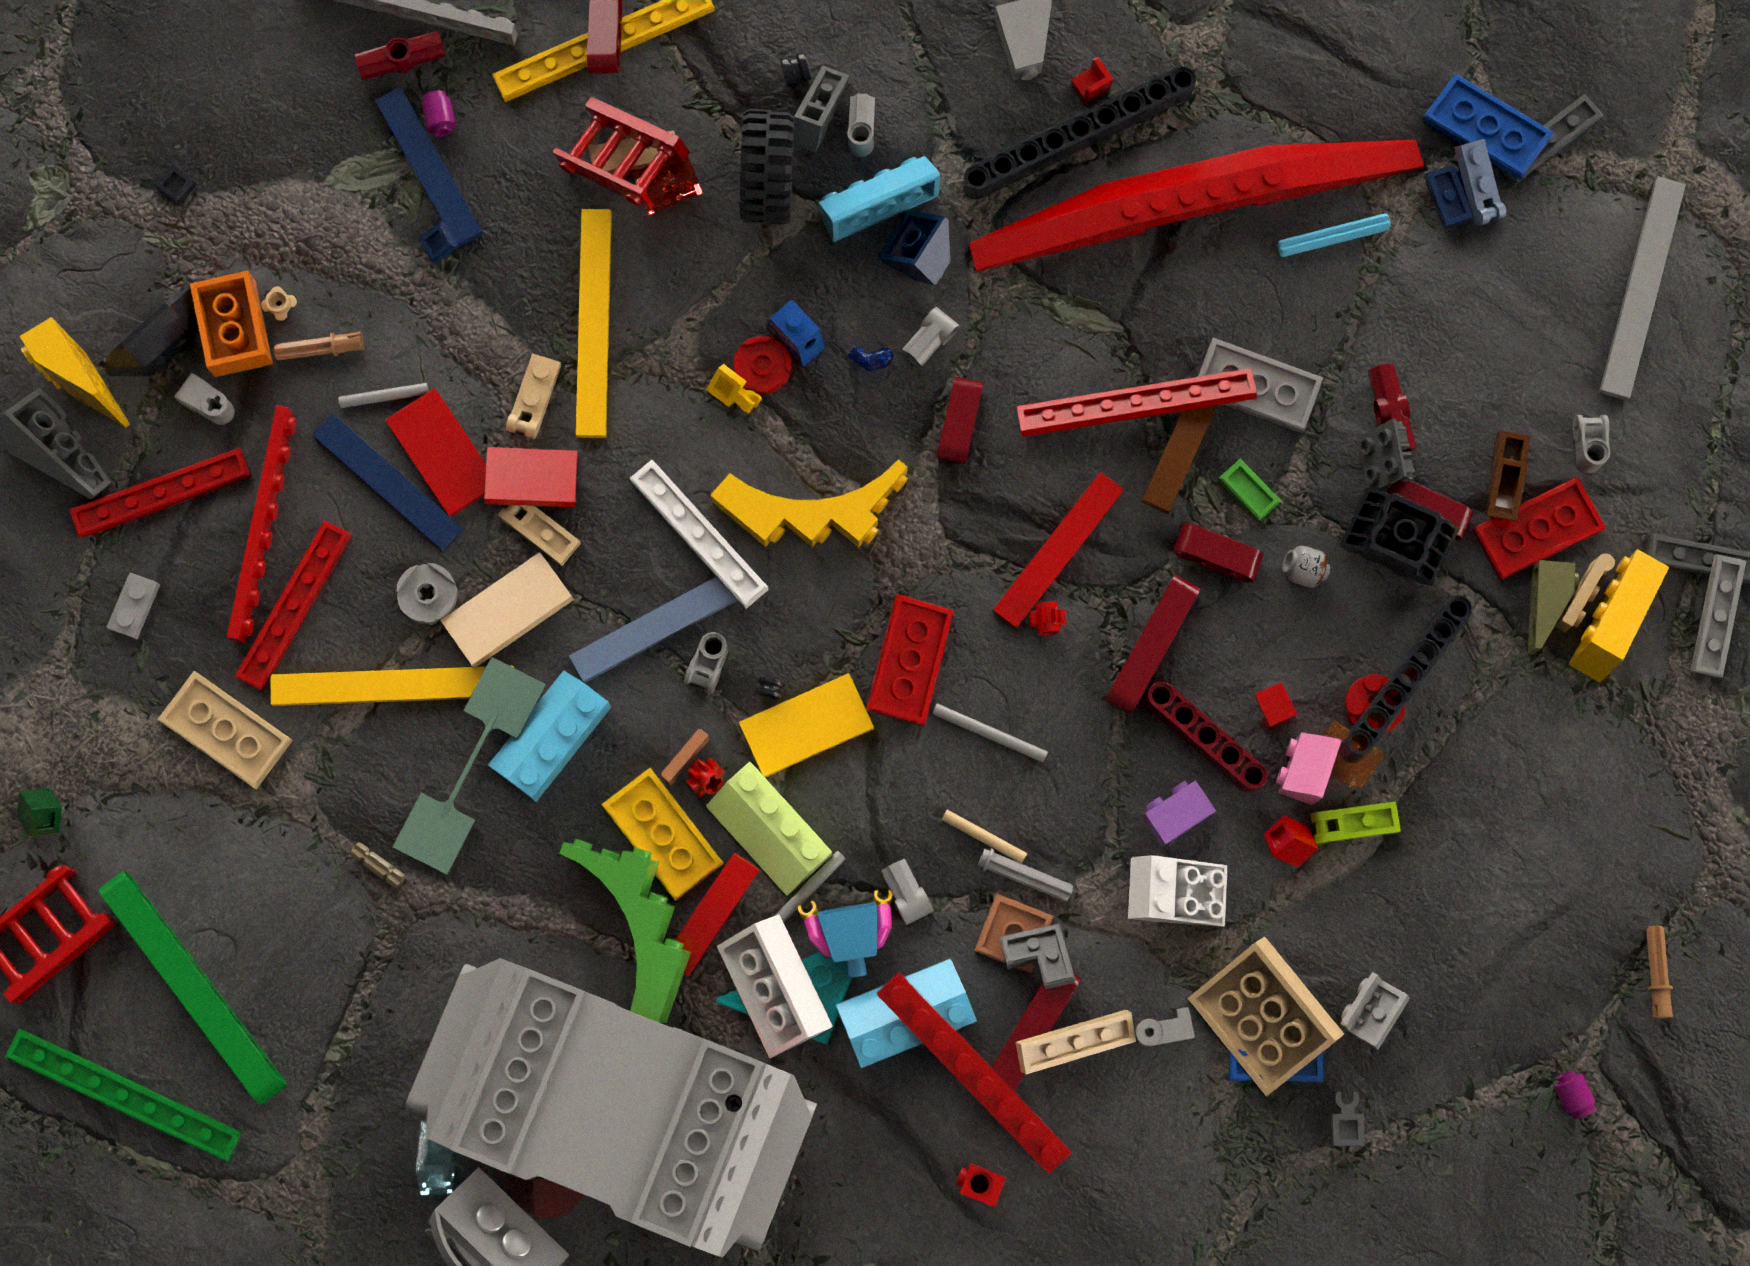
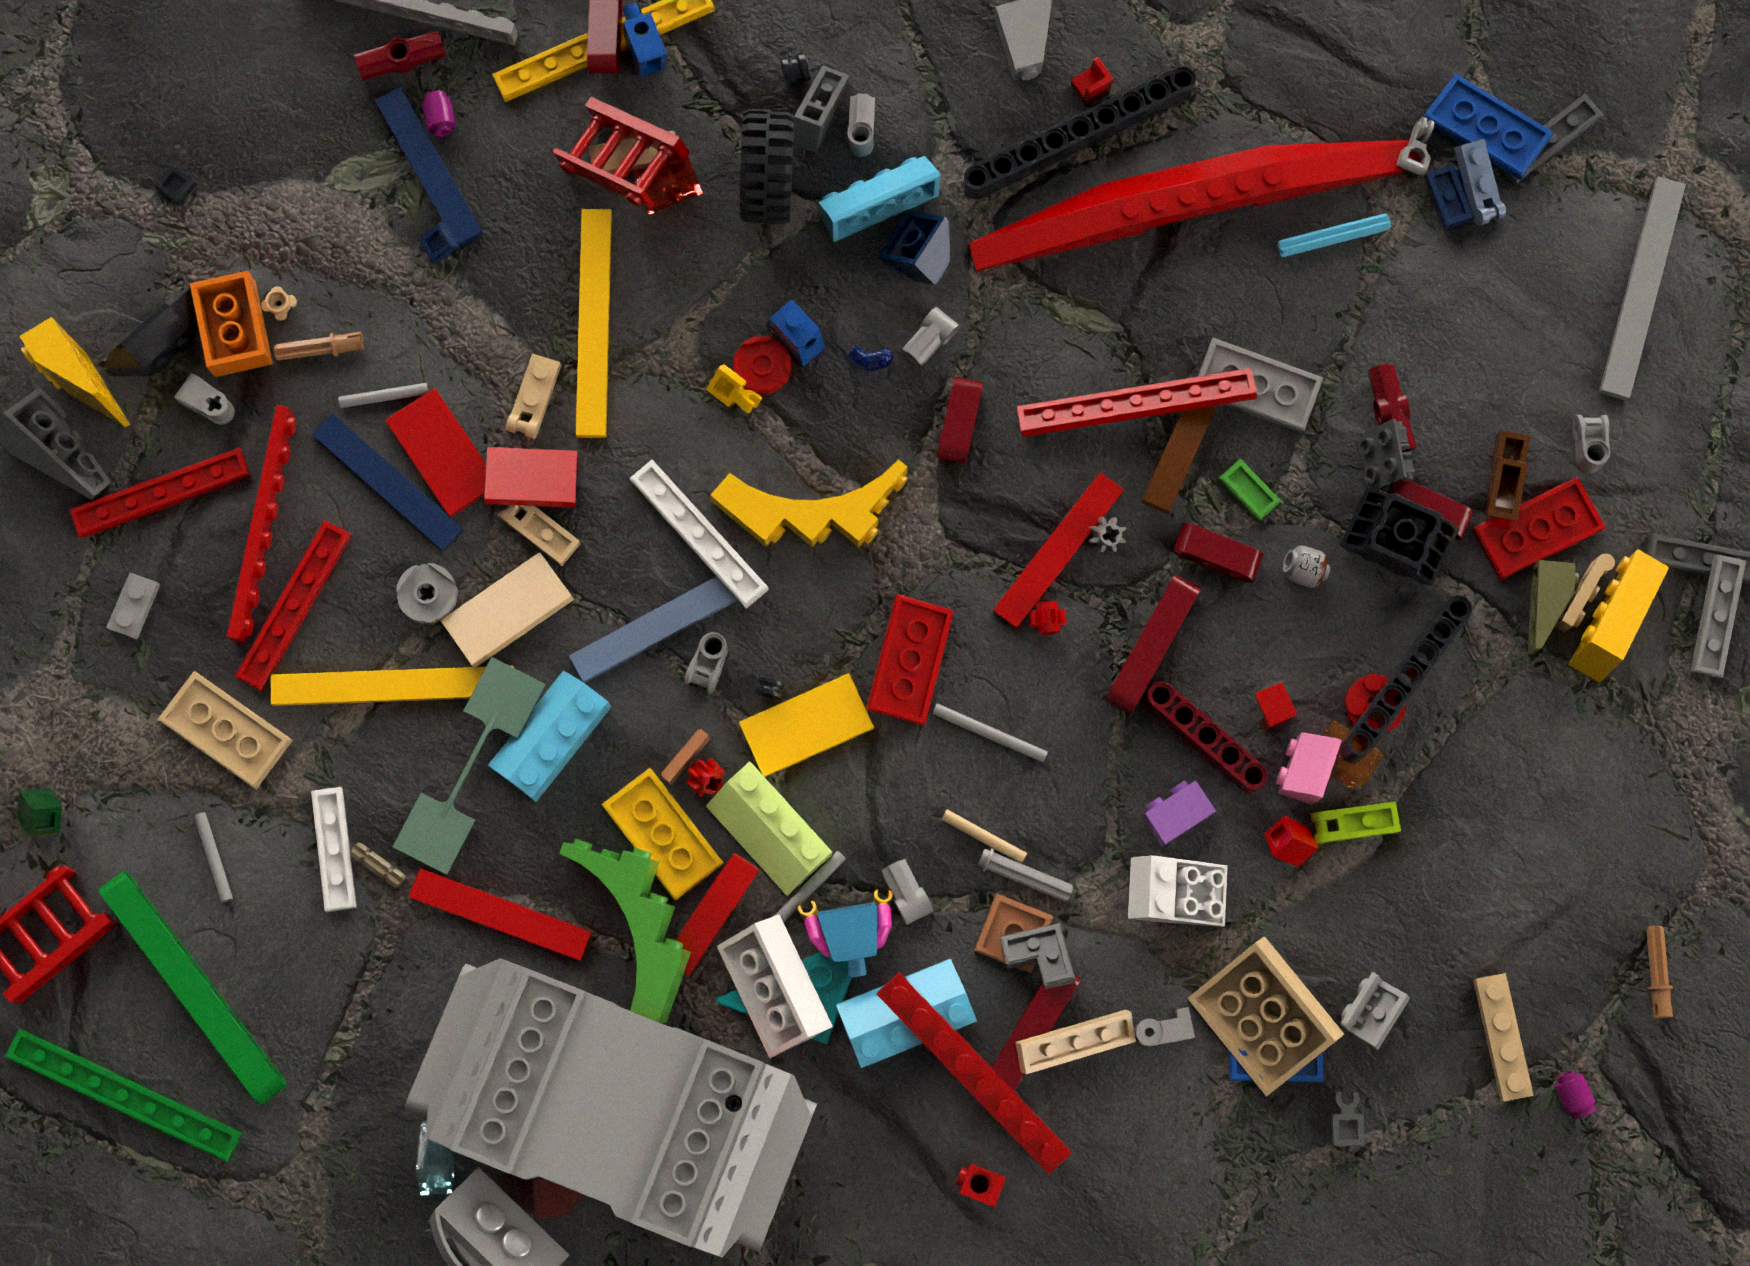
none -> light grey bar [194,812,233,903]
none -> white tile [311,787,357,913]
none -> red tile [409,868,592,961]
none -> blue torso [623,3,667,78]
none -> light grey gear [1089,517,1126,553]
none -> light grey piece [1396,117,1434,177]
none -> tan plate [1473,973,1534,1102]

